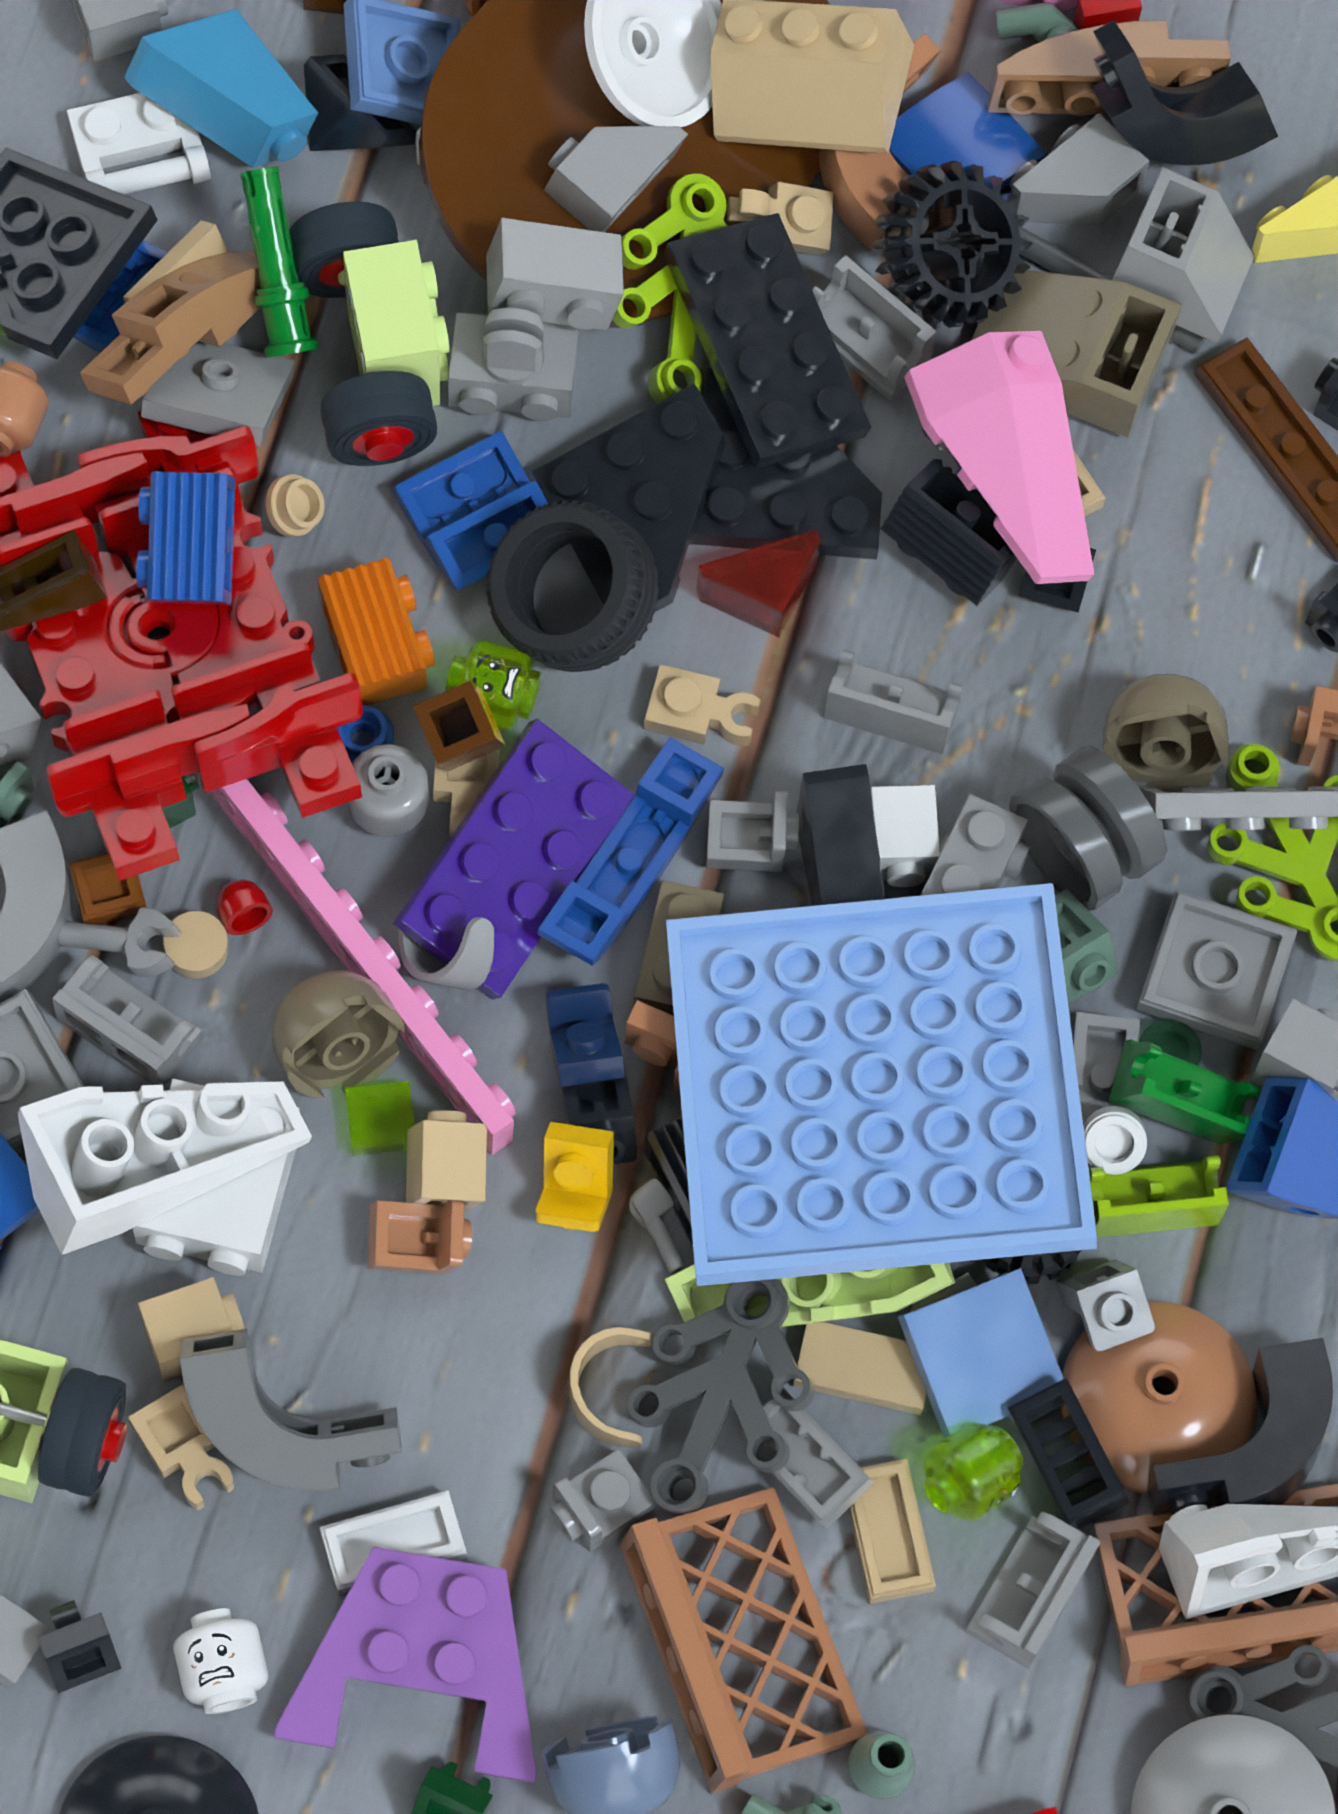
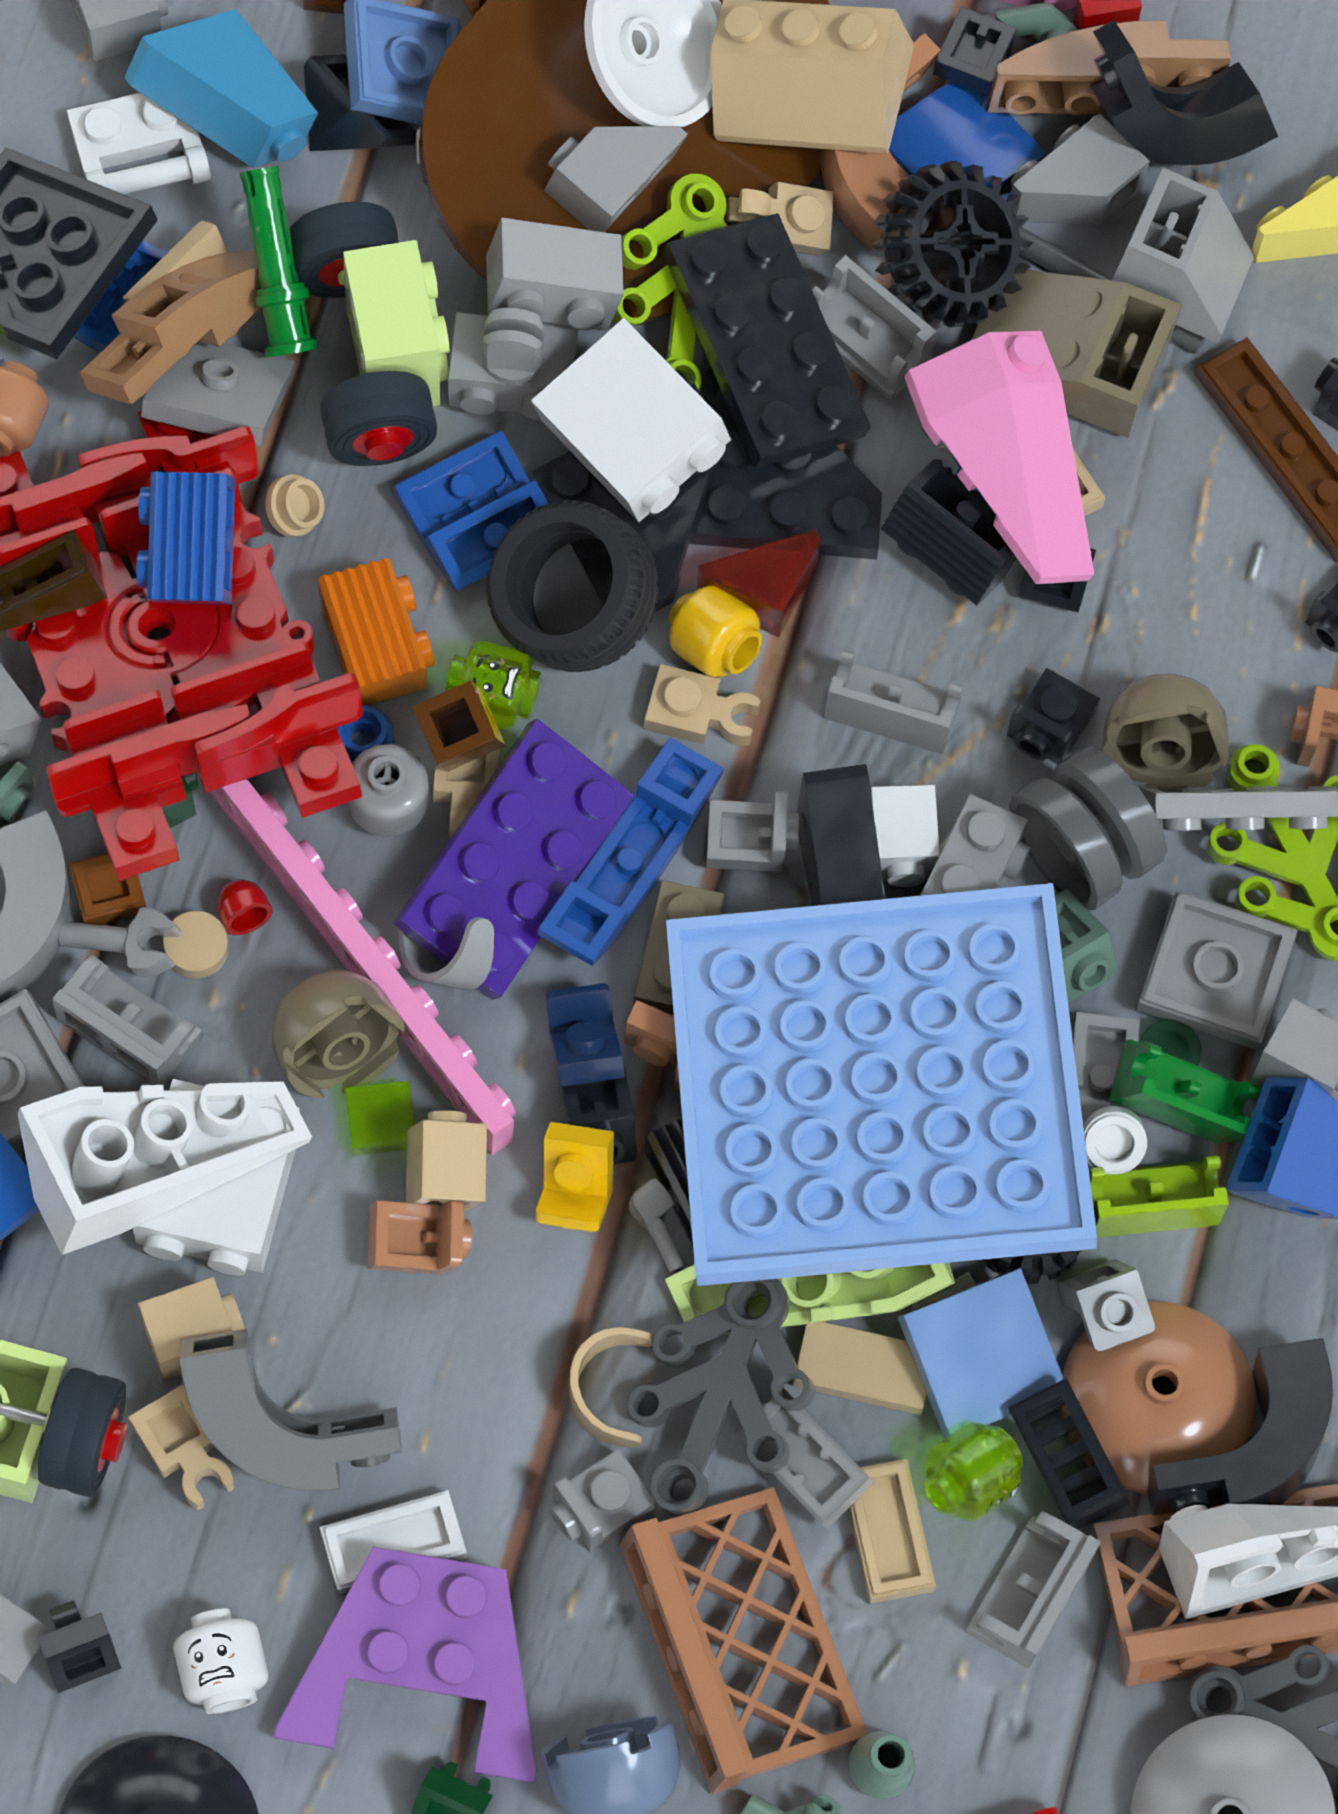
none -> white brick [531,318,731,522]
none -> yellow head [669,585,762,678]
none -> black bracket [933,6,1017,96]
none -> black bracket [1007,668,1101,764]

